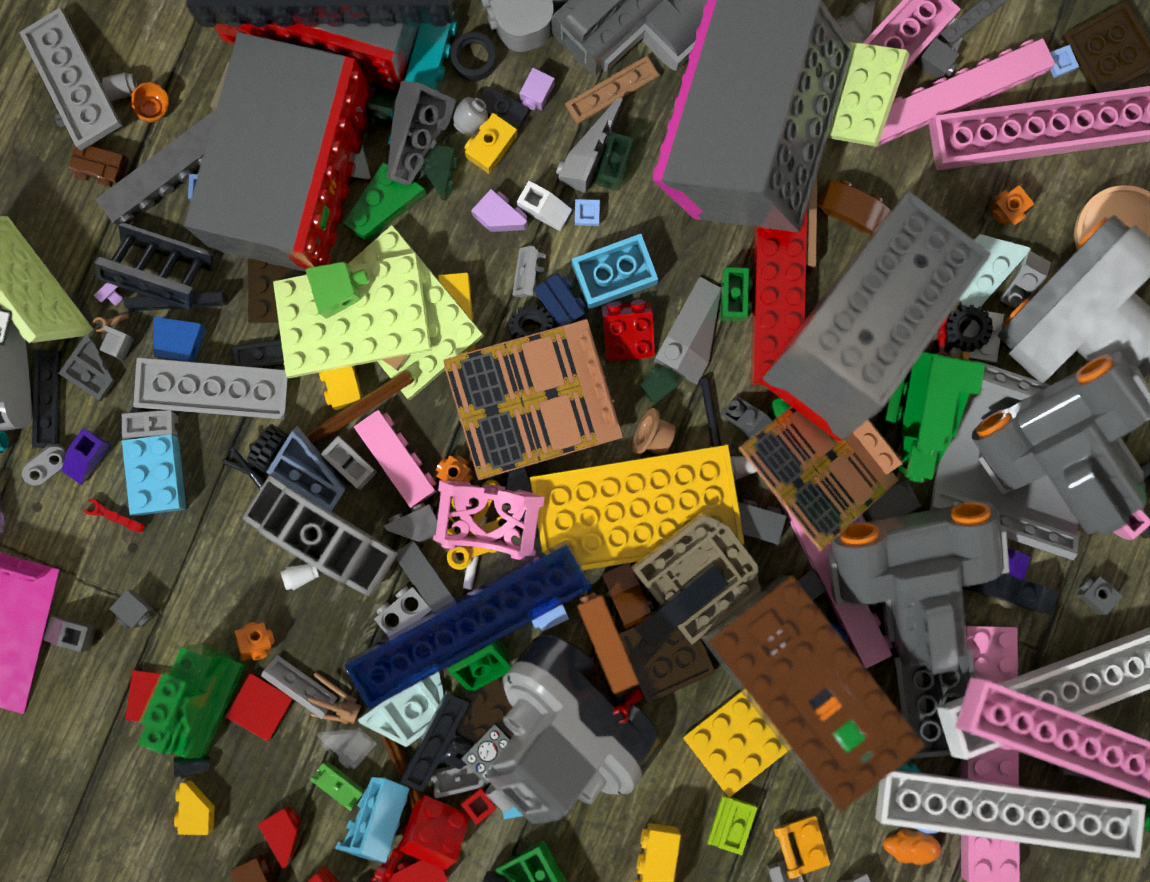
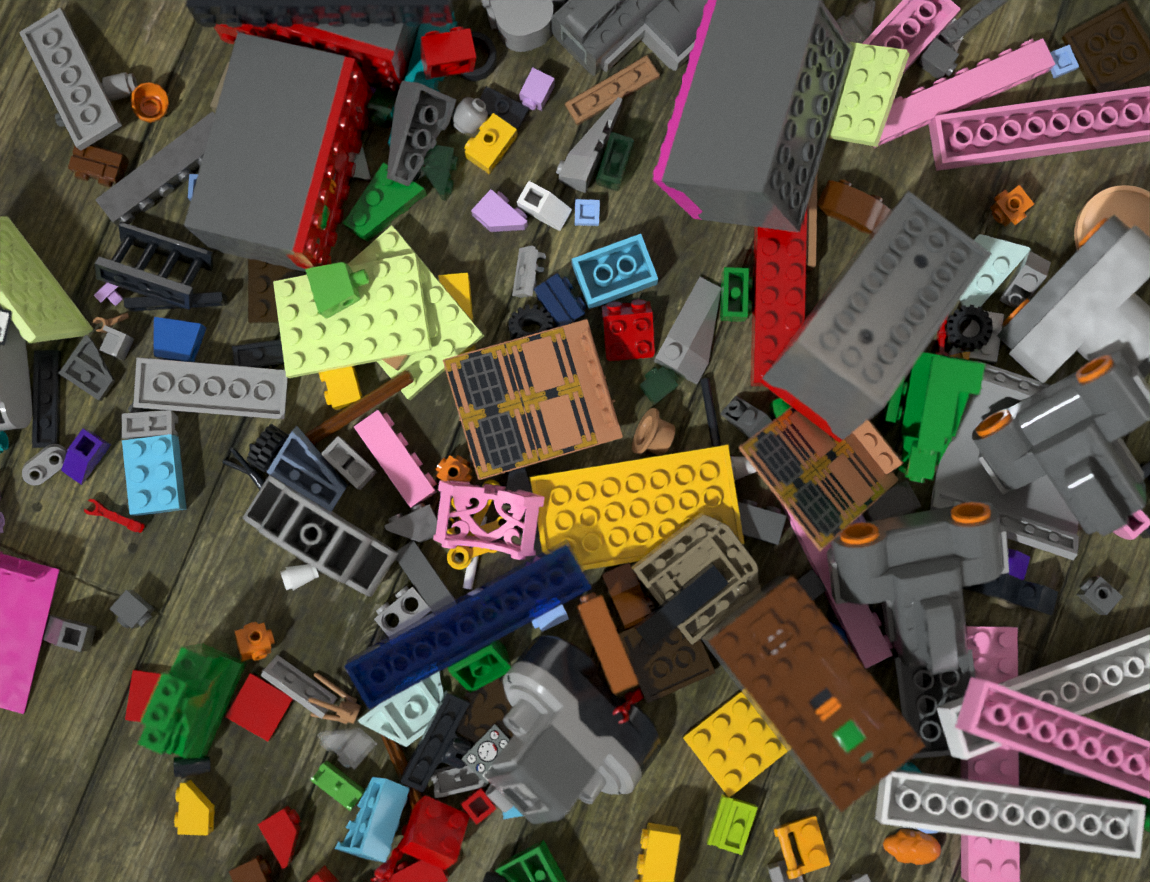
none -> red brick [420,27,476,80]

